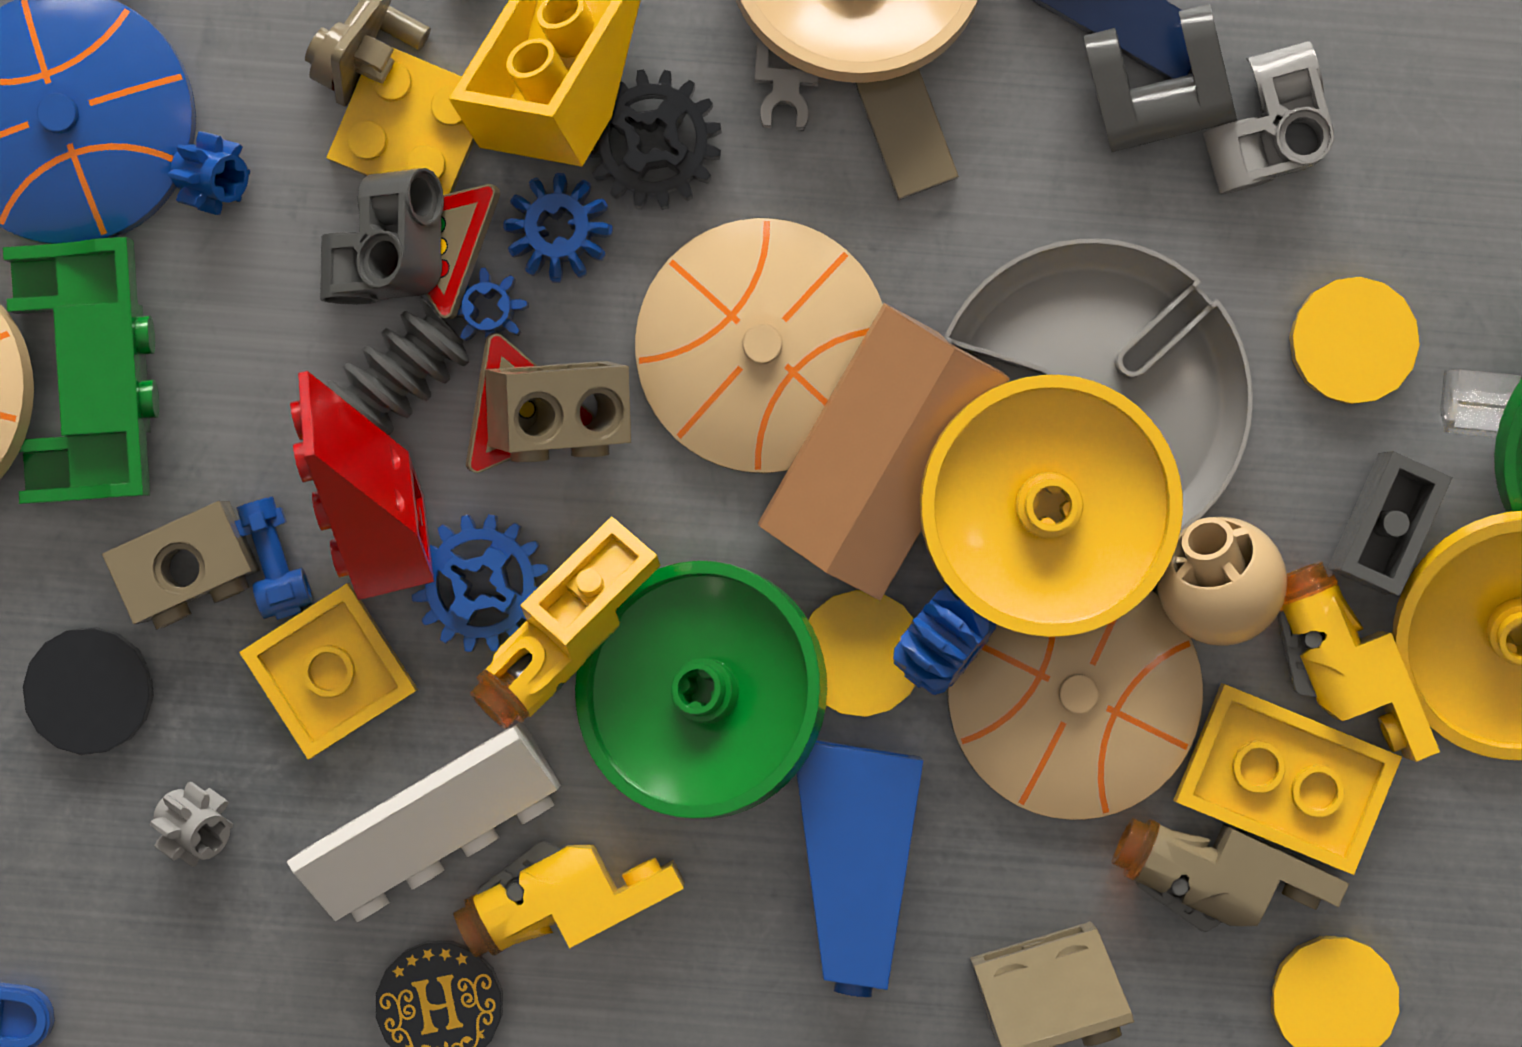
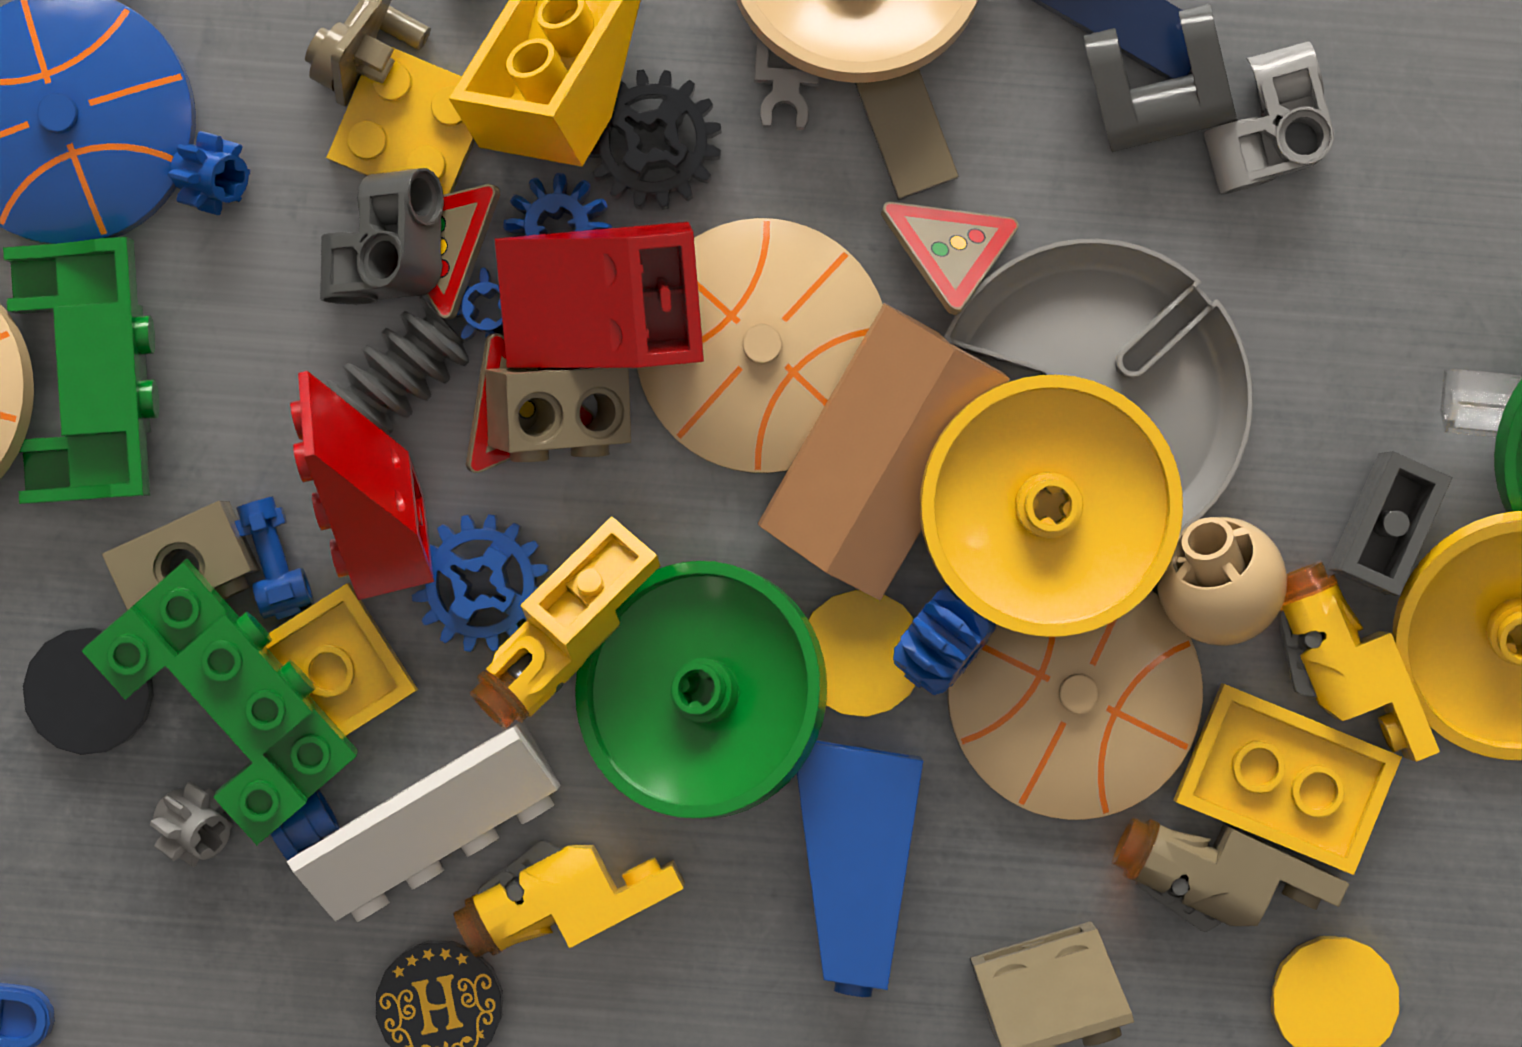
yellow tile [1289,277,1420,404] -> none
none -> green bracket [81,558,358,846]
none -> blue piece [271,789,339,861]
none -> red slope [495,222,704,368]
none -> piece [881,202,1019,315]

